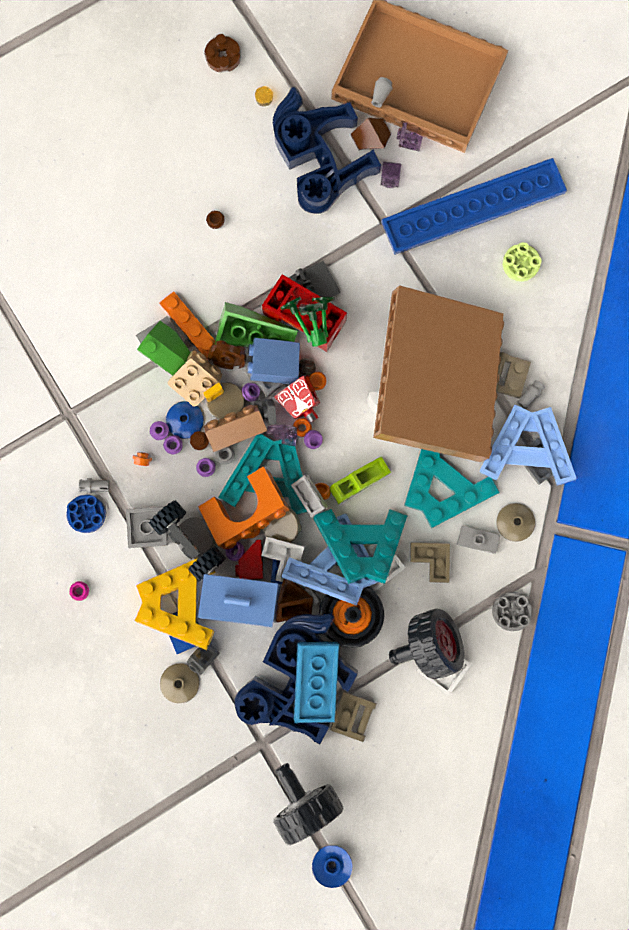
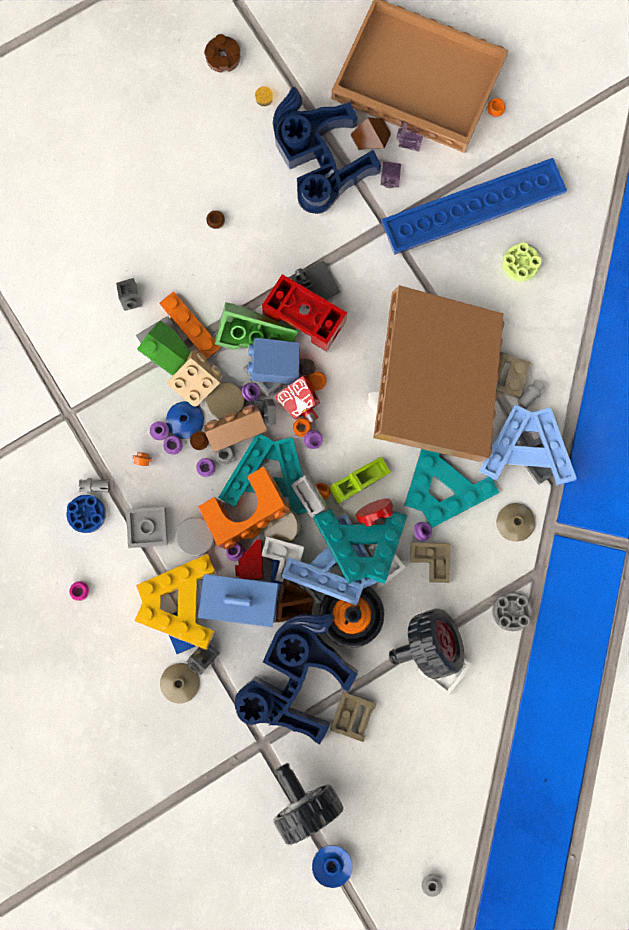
black plate [149,500,226,582] -> none
yellow tile [203,382,224,402] -> none
reddish brown plate [208,340,247,370] -> none
clear purple bracket [267,424,297,446] -> none
plant [280,297,335,347] -> none
dark azure tile [294,642,339,723] -> none
light grey cone [371,77,393,108] -> none
light grey plate [457,526,500,554] -> none
none -> dark grey bracket [116,278,142,311]
none -> red tile [355,498,394,527]
none -> medium lavender plate [414,522,432,541]
none -> light grey plate [422,875,442,897]
none -> orange plate [487,98,506,117]

